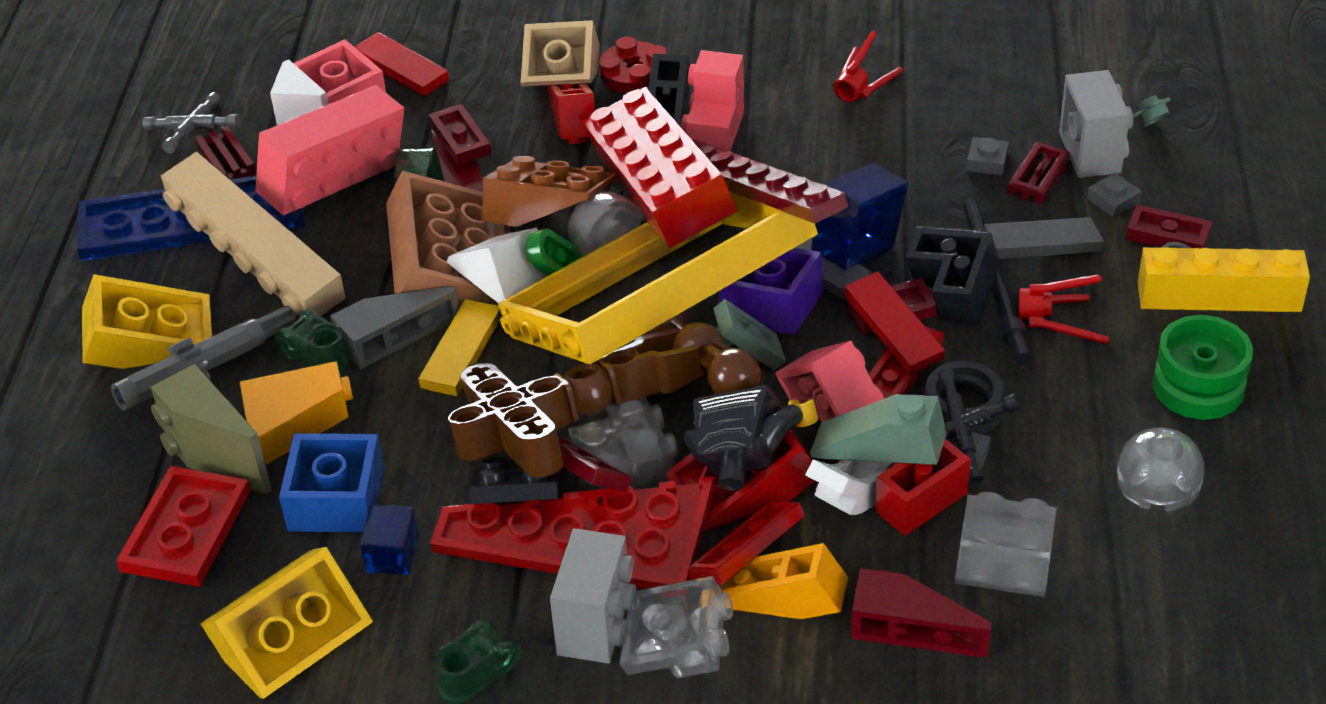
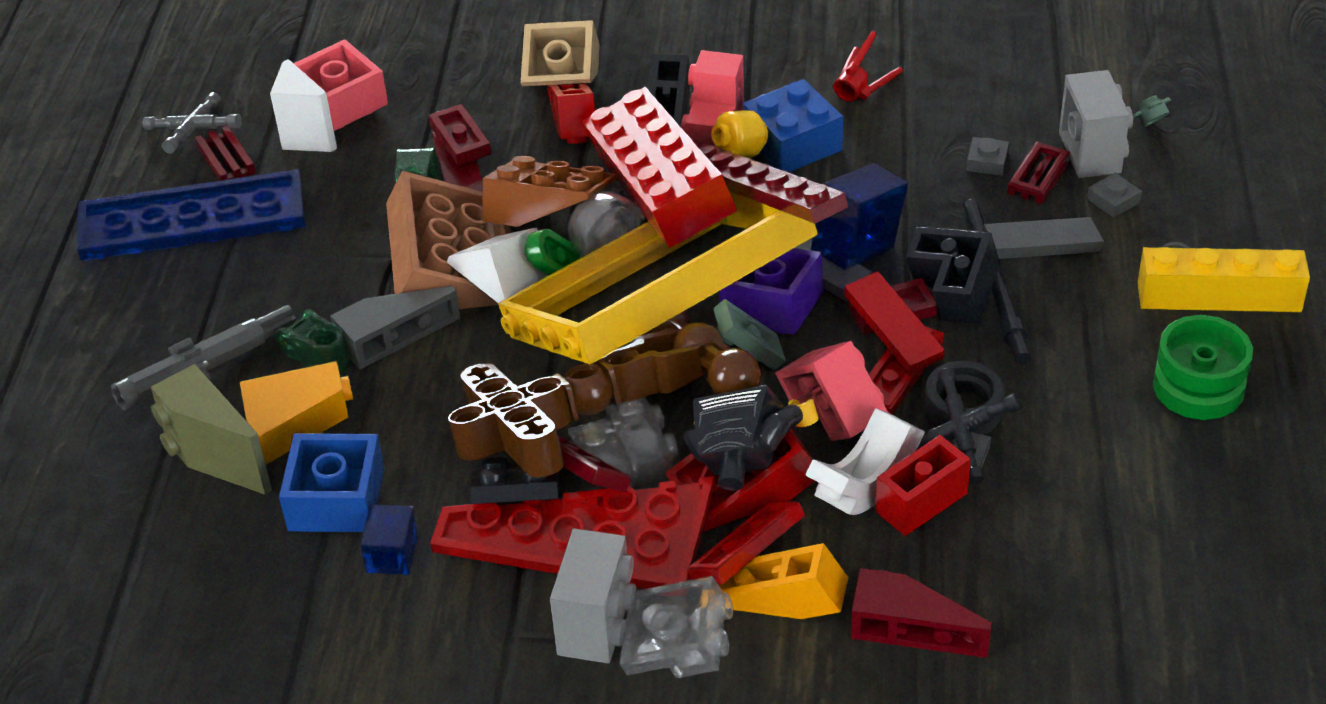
yellow slope [82,274,212,369] -> none
red plate [116,466,251,587] -> none
tan brick [161,151,346,324] -> none
yellow slope [201,547,373,699] -> none
coral brick [255,85,405,215] -> none
red tile [355,32,449,97] -> none
yellow tile [418,299,502,396] -> none
clear green piece [434,618,522,704] -> none
red plate [599,37,666,94] -> none
sand green slope [810,394,946,465] -> none
clear plate [955,492,1057,597] -> none
red plant [1019,275,1110,344] -> none
clear cylinder [1116,427,1205,511] -> none
dark red plate [1126,204,1212,248] -> none
none -> yellow head [712,110,768,158]
none -> blue brick [743,79,843,173]

